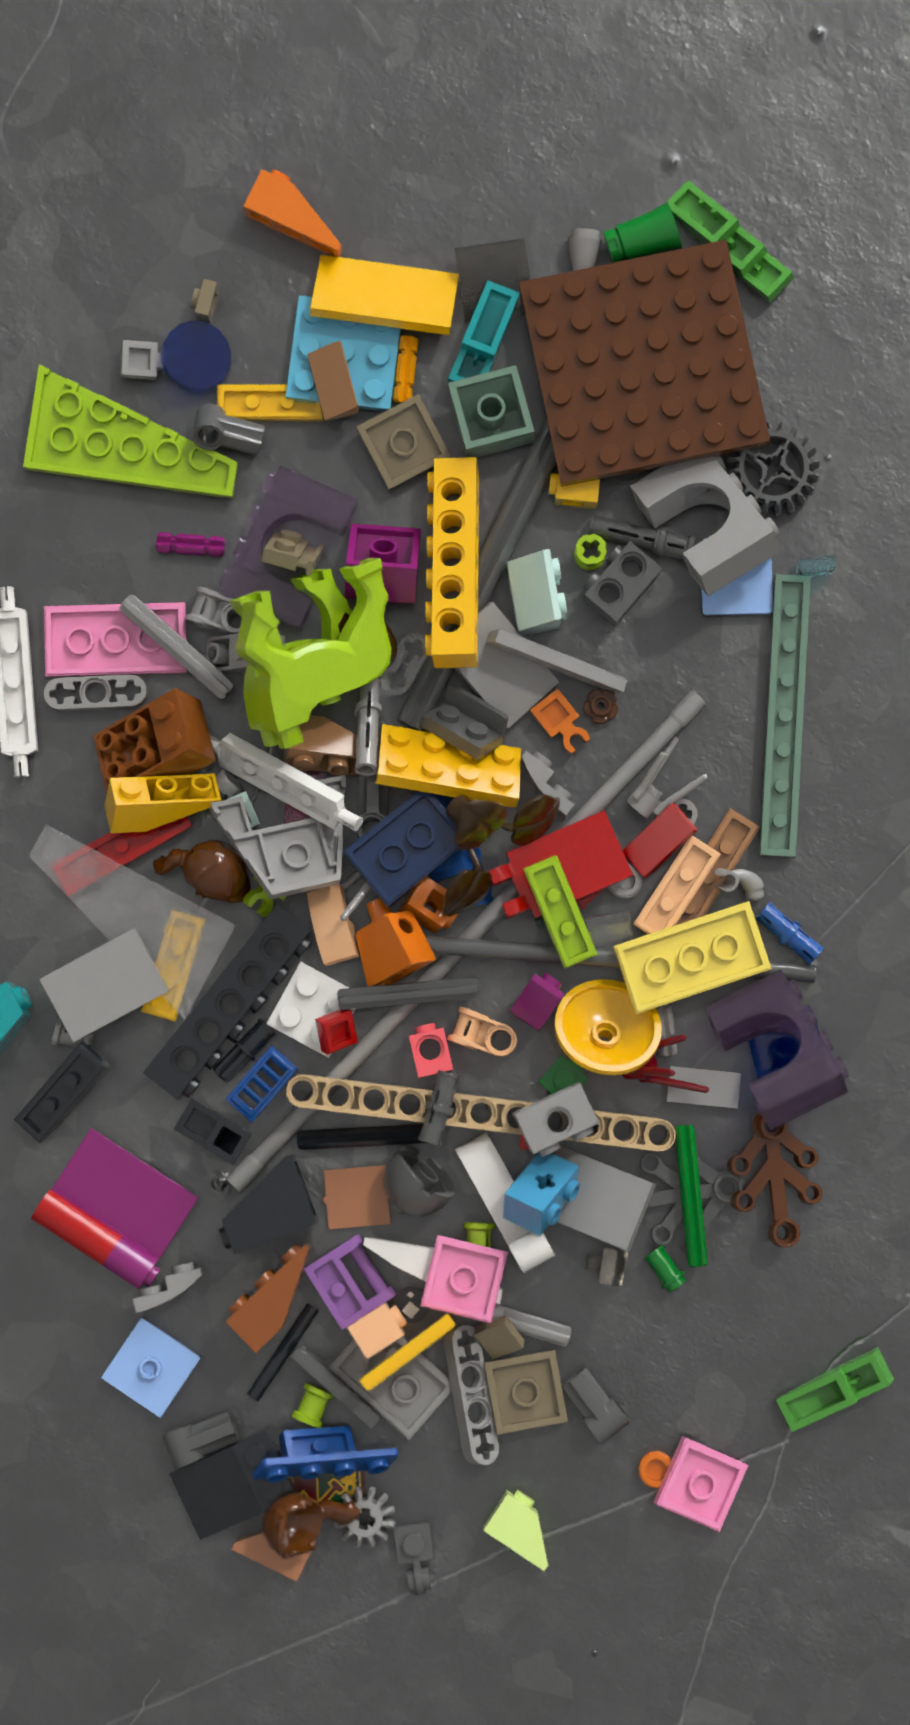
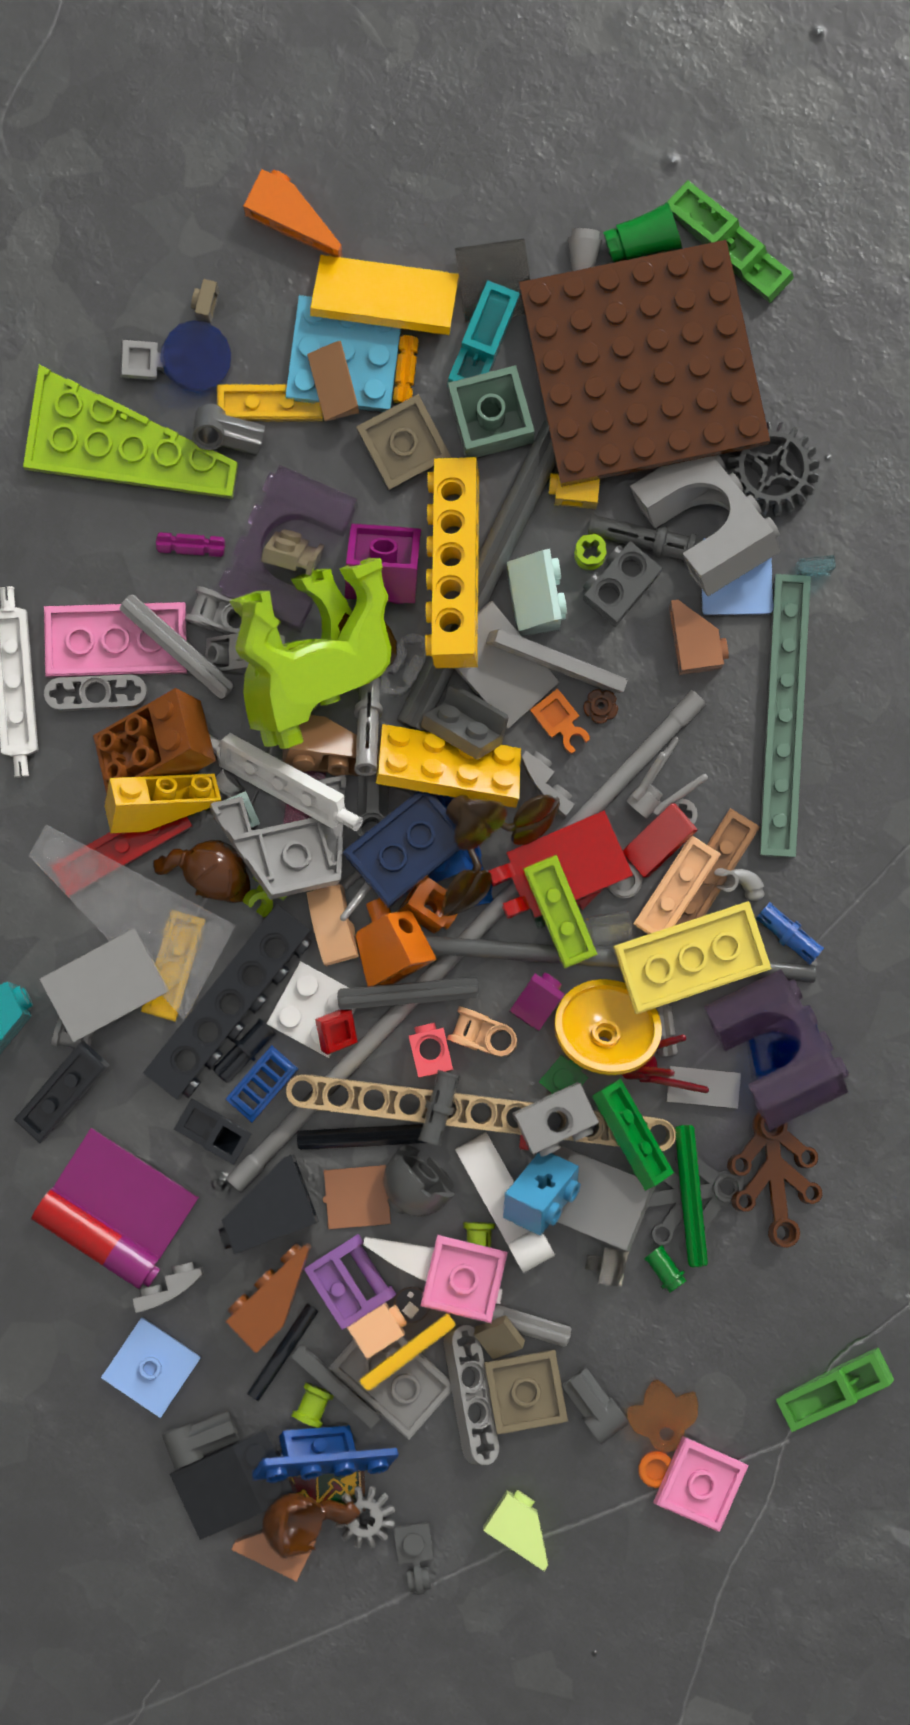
none -> green plate [592,1079,674,1191]
none -> clear orange plate [627,1380,698,1452]
none -> nougat slope [669,600,729,675]

